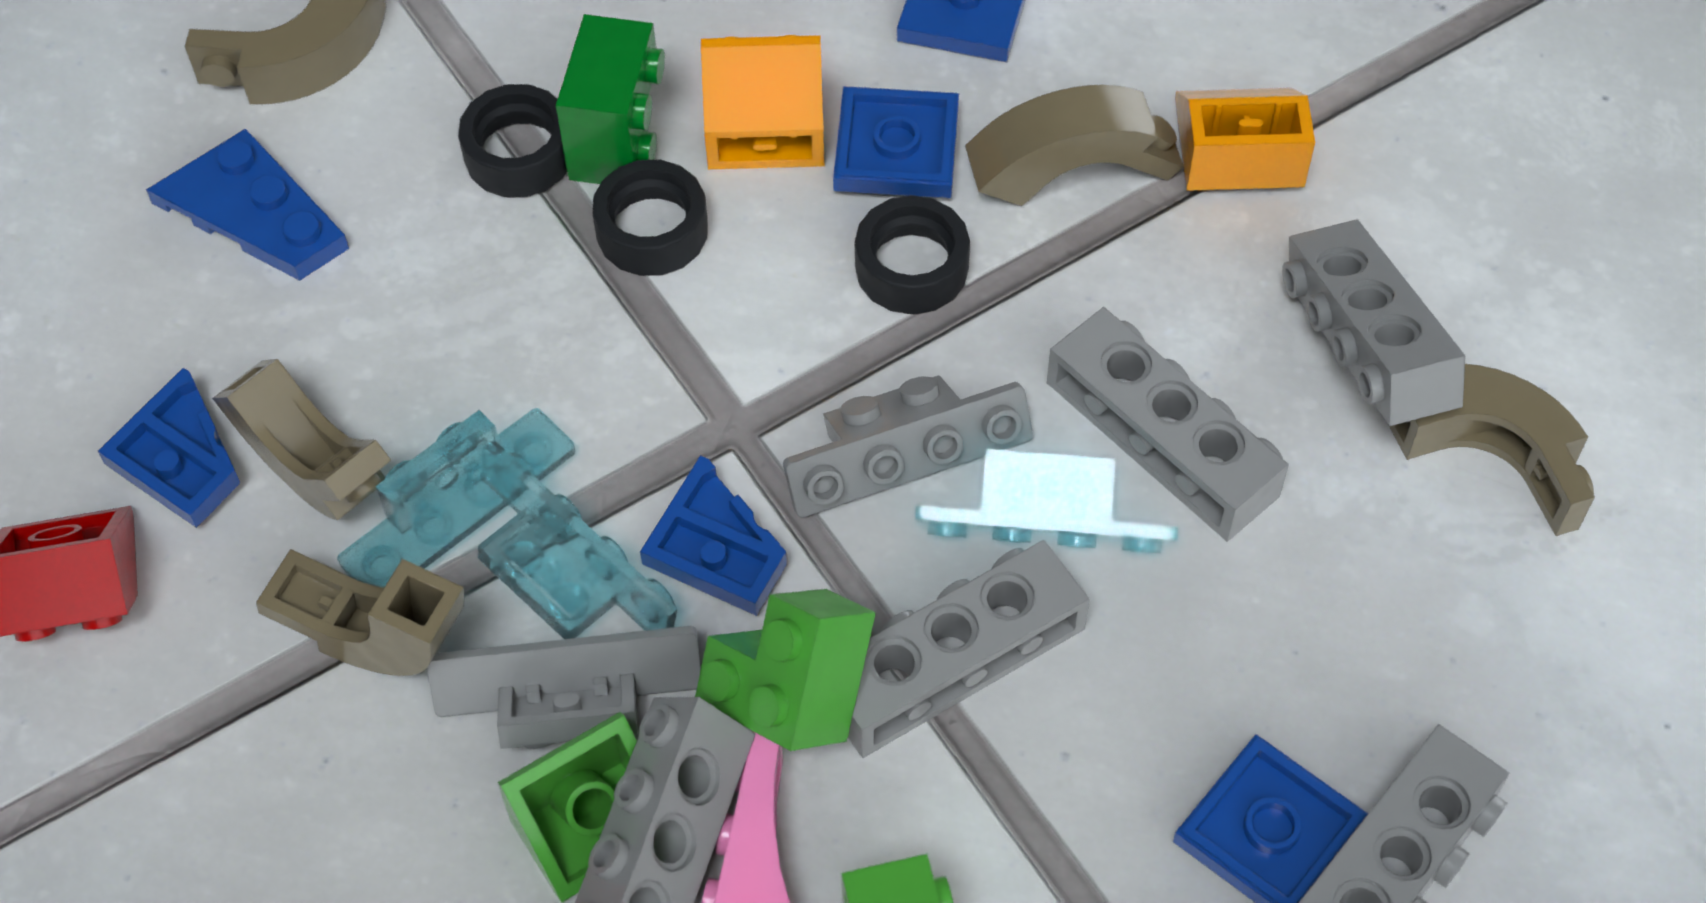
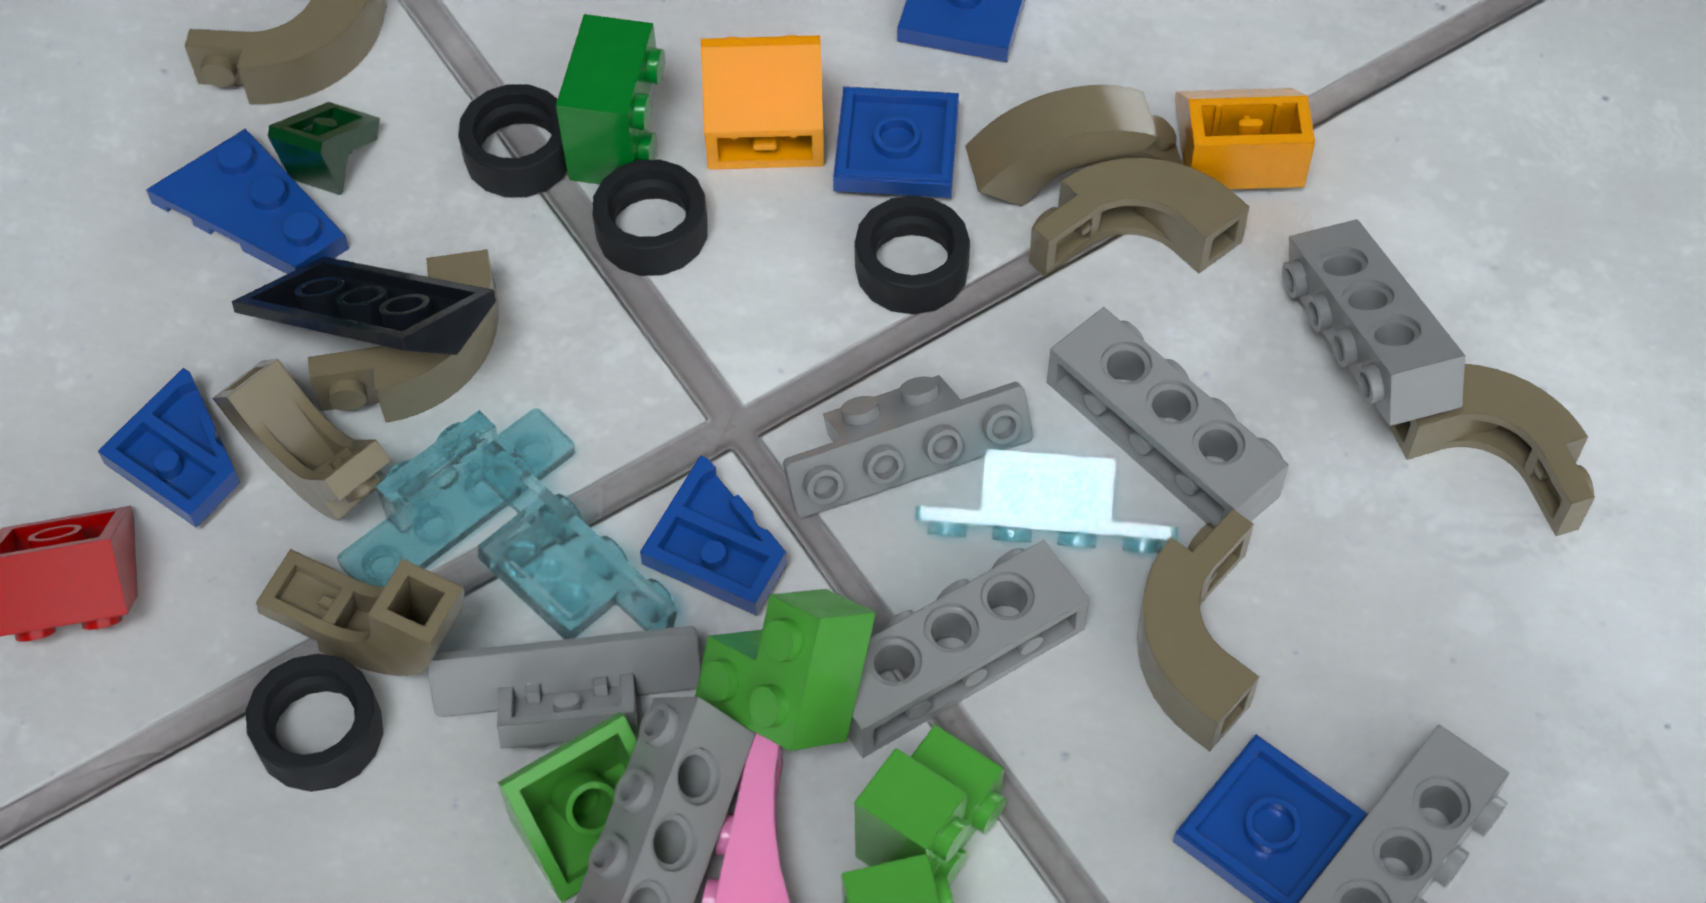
none -> black slope [232,256,496,355]
none -> black tyre [245,654,383,792]
none -> dark green slope [268,102,380,195]
none -> dark tan arch [308,249,498,423]
none -> bright green brick [854,725,1007,885]
none -> dark tan arch [1029,158,1250,277]
none -> dark tan arch [1137,509,1259,752]

